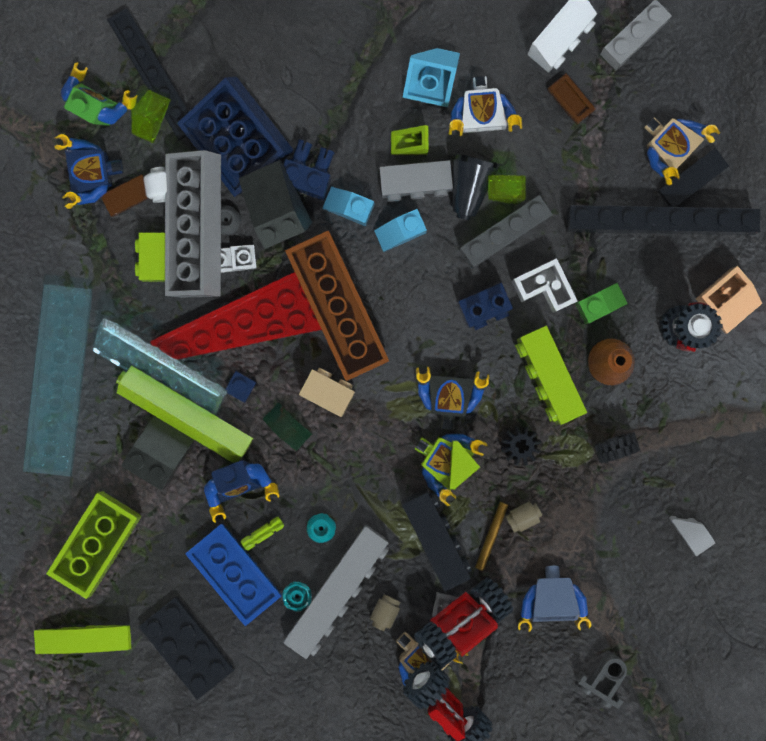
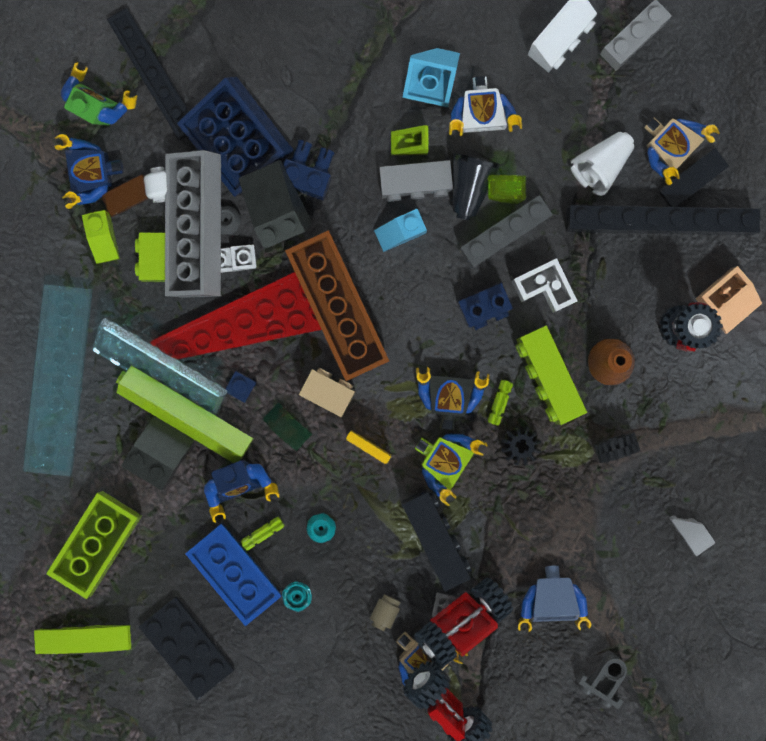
clear neon green slope [131,90,171,143] -> none
light grey brick [283,525,390,659] -> none
medium azure slope [322,187,374,226] -> none
lime slope [448,440,480,490] -> none
pearl gold bar [475,502,508,571] -> none
dark tan brick [506,501,542,533] -> none
reddish brown tile [547,74,596,125] -> none
bright green slope [575,283,628,324] -> none
none -> lime slope [82,210,120,264]
none -> yellow tile [346,430,391,464]
none -> lime axle [488,380,513,426]
none -> white cone [571,132,634,196]

